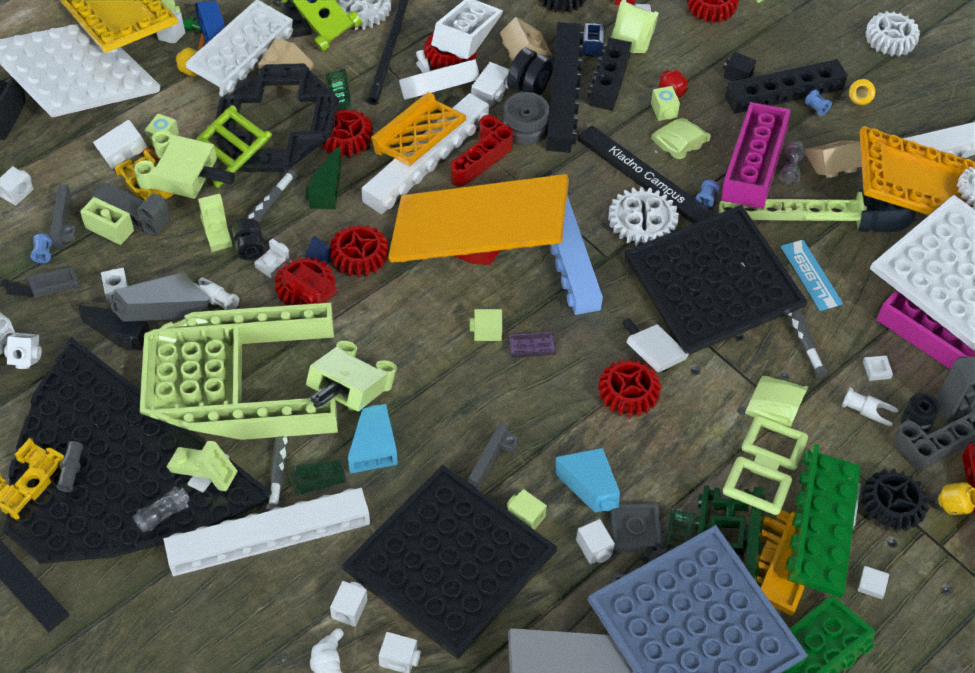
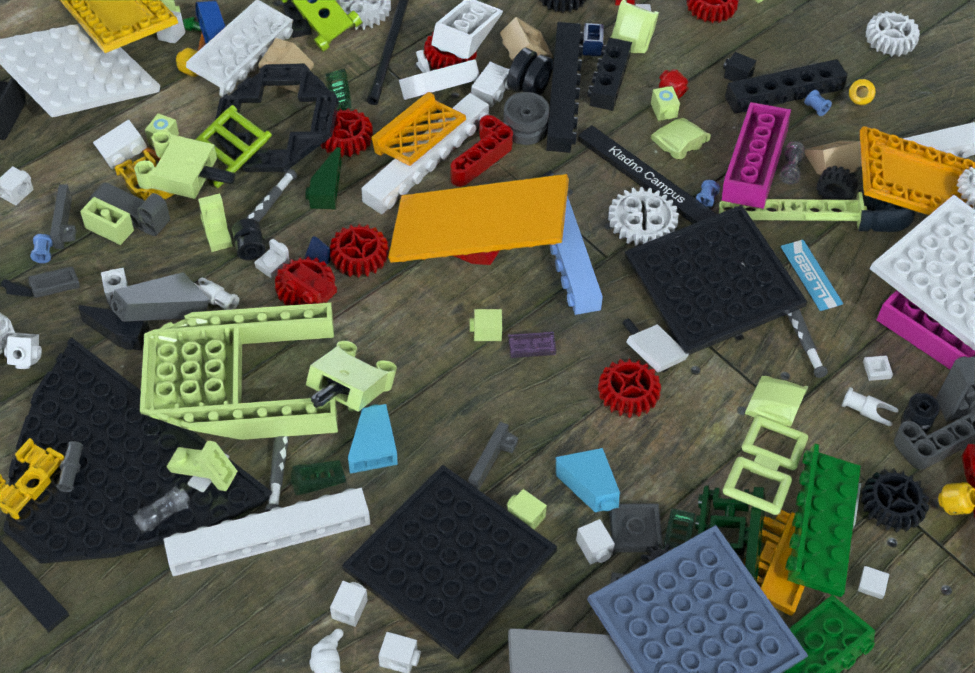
none -> black tyre [816,166,858,200]

